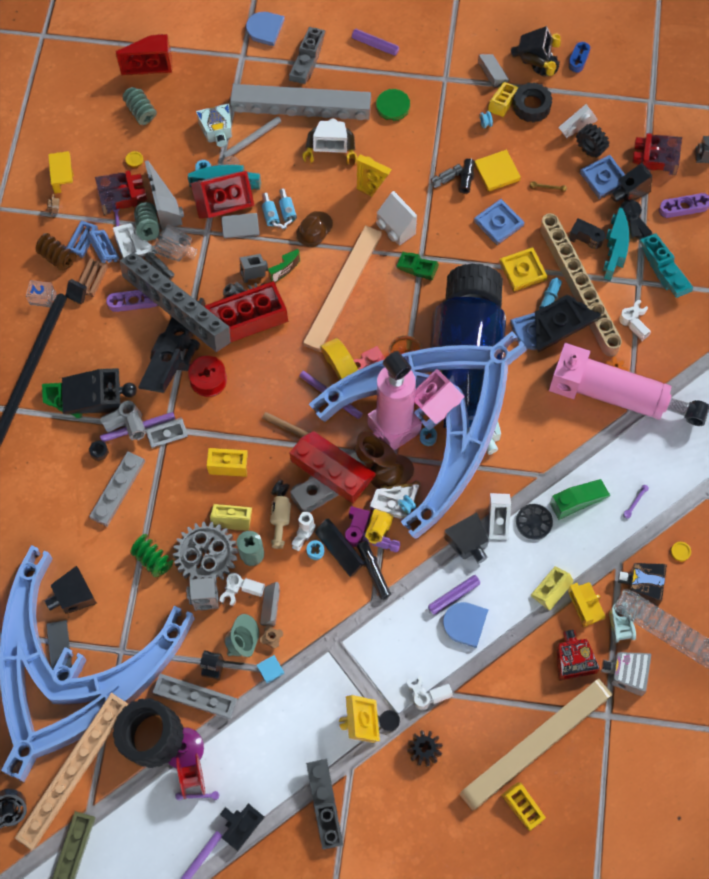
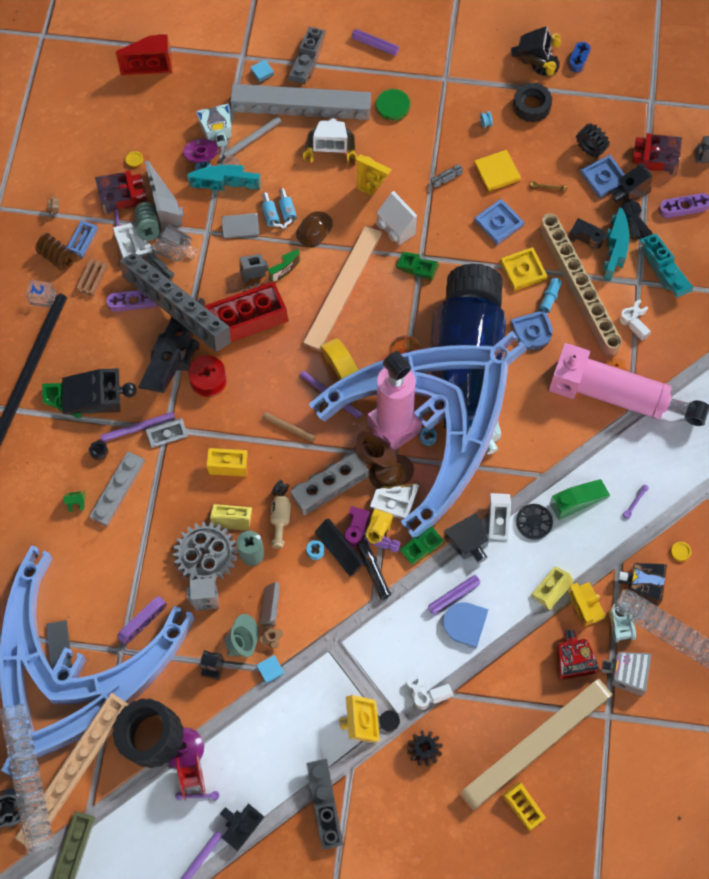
black torso [44,566,97,614] -> none
yellow panel [48,151,74,193] -> none
black tile [65,279,87,304] -> none
medium blue tile [87,230,119,263] -> none
light grey piece [101,401,146,440] -> none
sand green piece [122,87,157,125] -> none
green piece [130,534,173,577] -> none
light grey plate [152,674,237,720] -> none
red slope [191,170,255,219] -> none
white bar [220,573,265,607] -> none
dark grey gear [223,282,245,298] -> none
medium blue tile [246,12,285,46] -> none
red slope [289,431,376,504] -> none
white bar [292,512,316,551] -> none
coral plate [354,346,385,370] -> none
medium azure bush [397,495,416,515] -> none
bright pink slope [414,369,464,424] -> none
black pin [459,158,475,194] -> none
light grey slope [478,54,509,87] -> none
yellow slope [488,82,519,117] -> none
black wing [535,294,602,353] -> none
white wing [558,104,598,137] -> none
none -> clear beam [0,703,53,854]
none -> green tile [63,491,86,512]
none -> medium lavender beam [117,596,167,645]
none -> magenta dish [183,139,218,163]
none -> medium azure tile [250,60,274,83]
none -> green slope [400,526,445,565]

